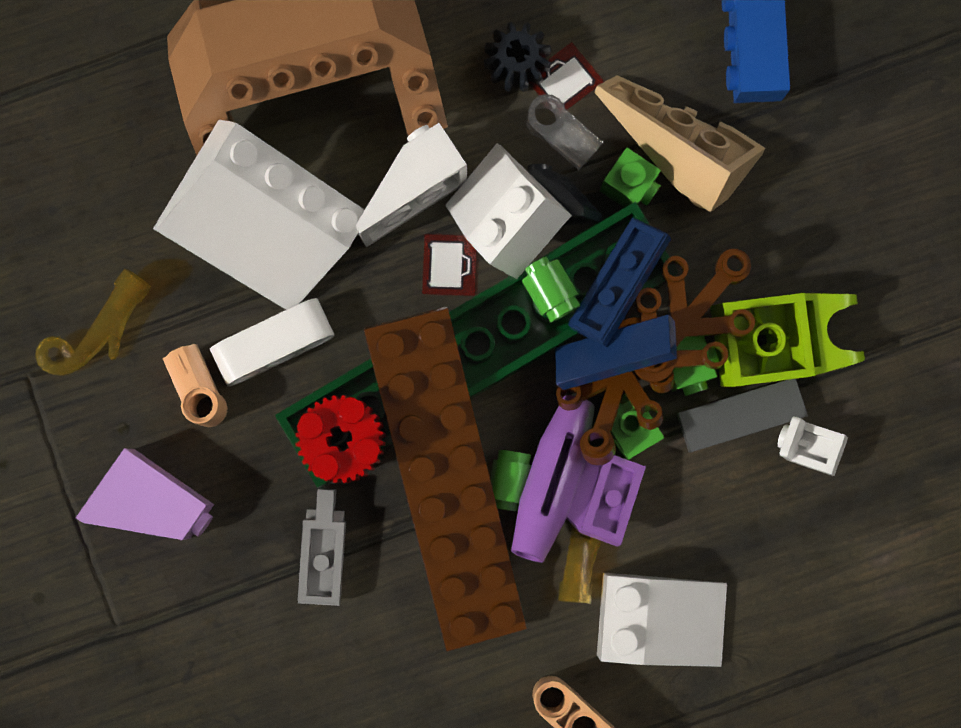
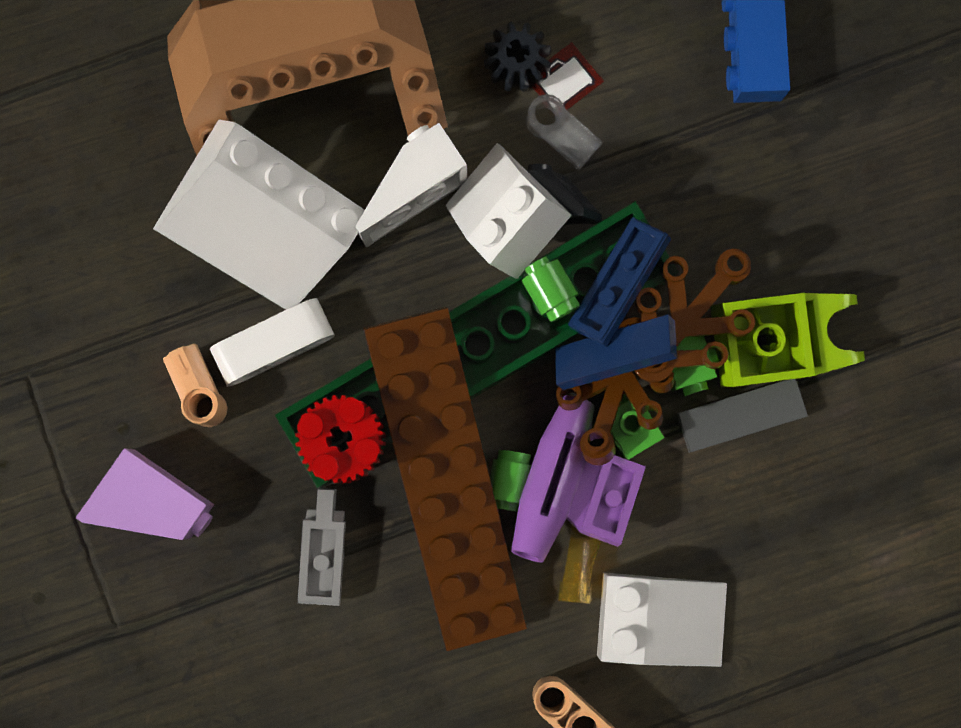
clear yellow plant [35,268,152,376] -> none
sticker [422,234,476,296] -> none
tan wedge [594,75,765,212] -> none
bright green brick [600,148,661,208] -> none
white bracket [778,416,848,476] -> none

